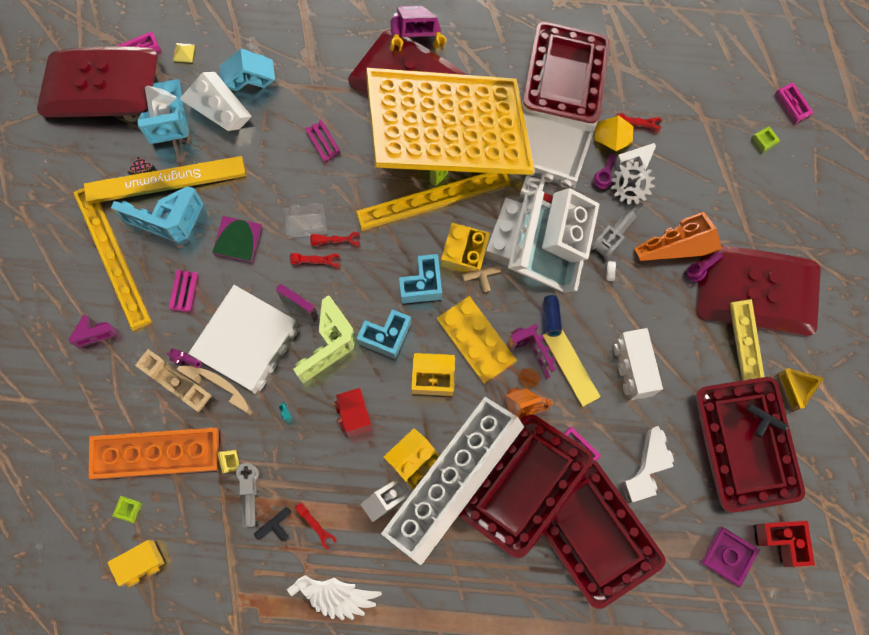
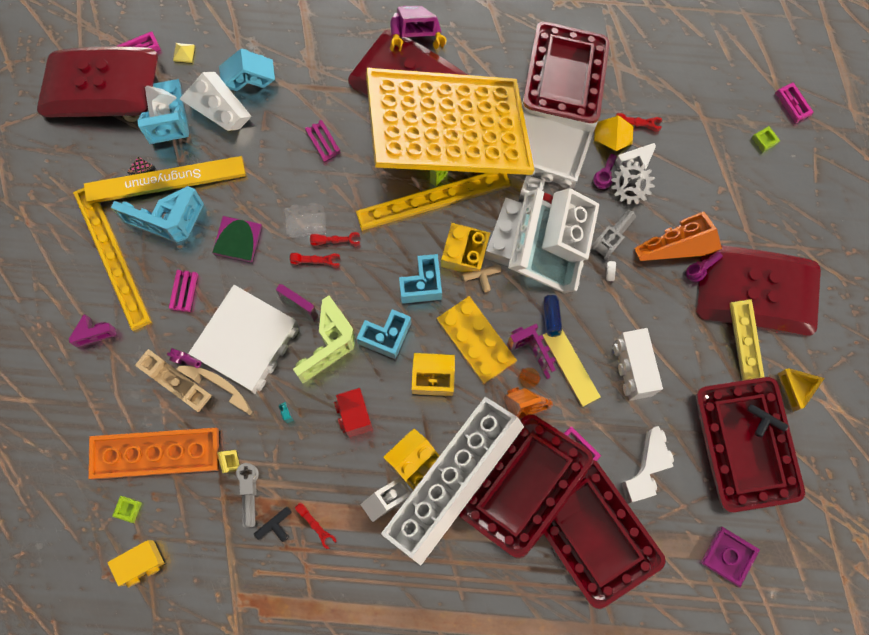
white animal [287,575,382,620] -> none
red brick [756,521,815,567] -> none

